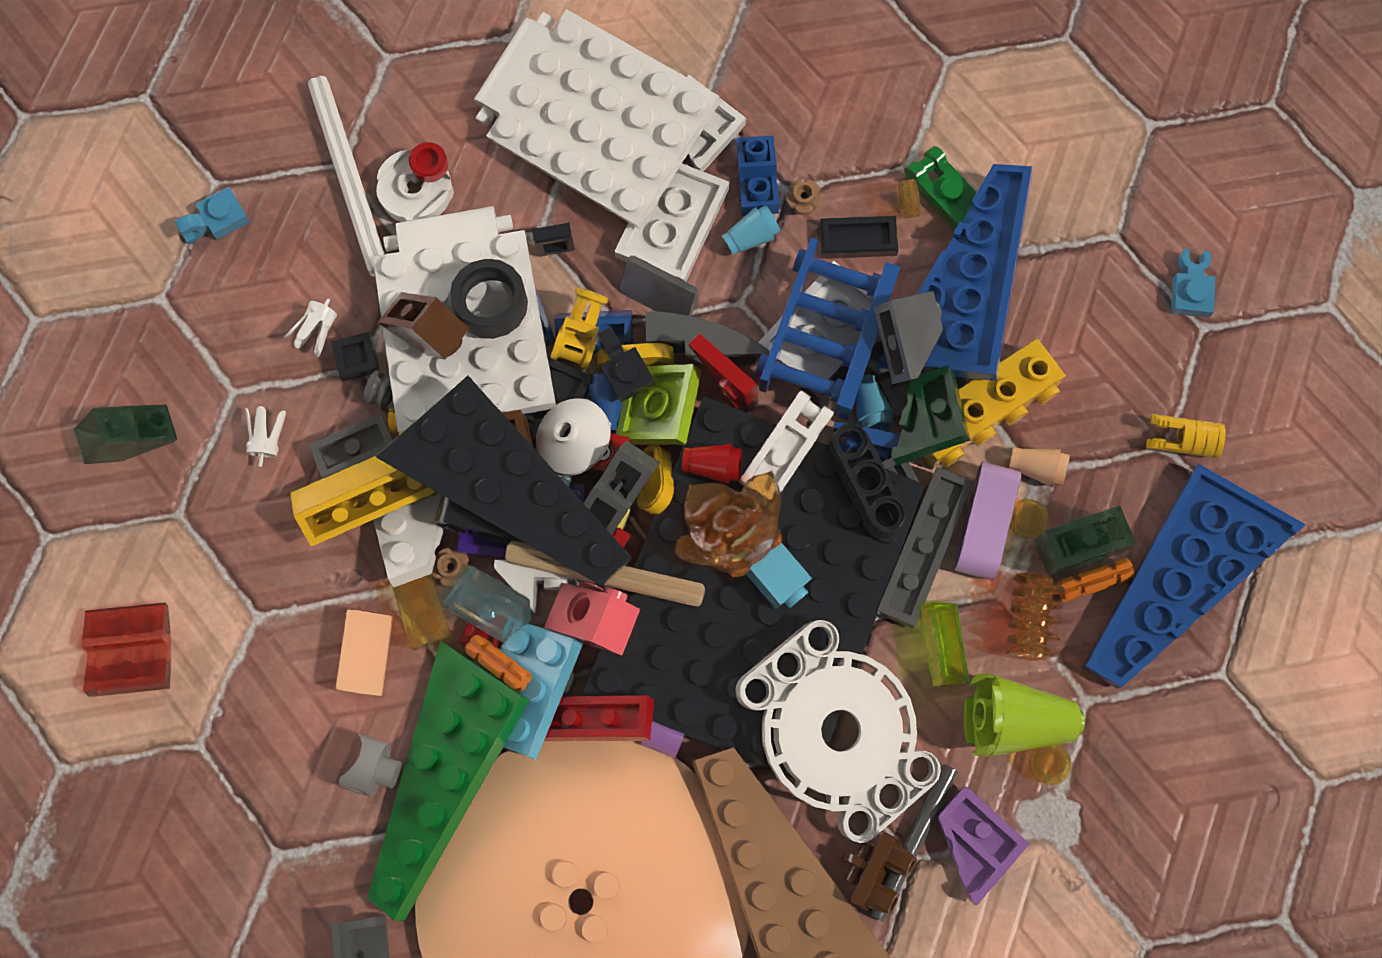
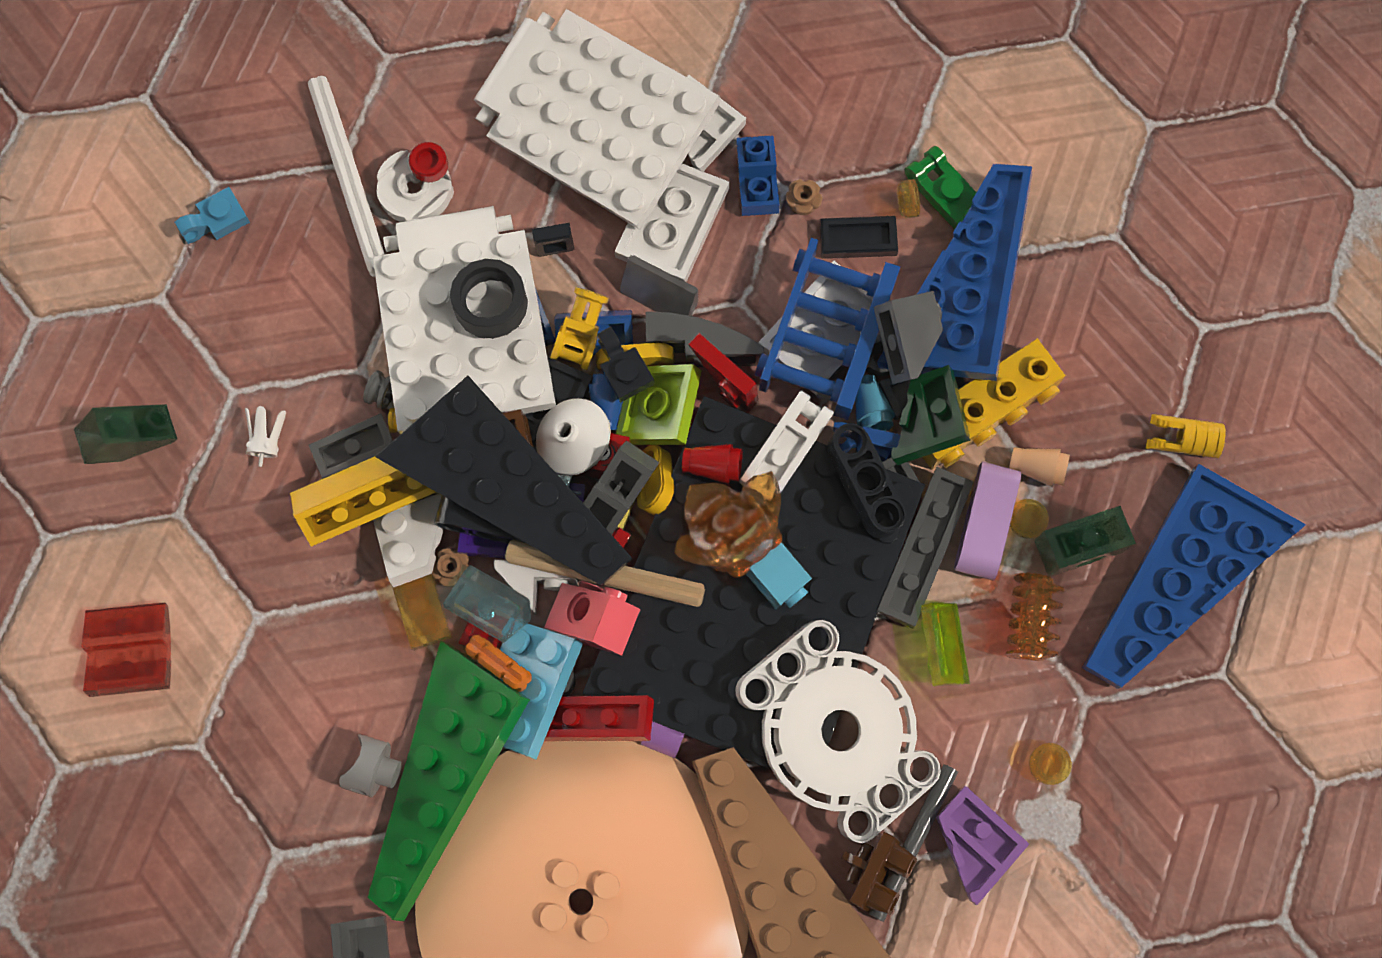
white piece [284,299,337,358] -> none
black plate [331,332,380,381] -> none
light nougat slope [336,609,393,697] -> none
reddish brown slope [378,292,469,360] -> none
medium azure cone [722,205,781,255] -> none
lime cone [963,673,1085,757] -> none
orange axle [1056,558,1135,602] -> none
dark azure plate [1171,249,1215,318] -> none

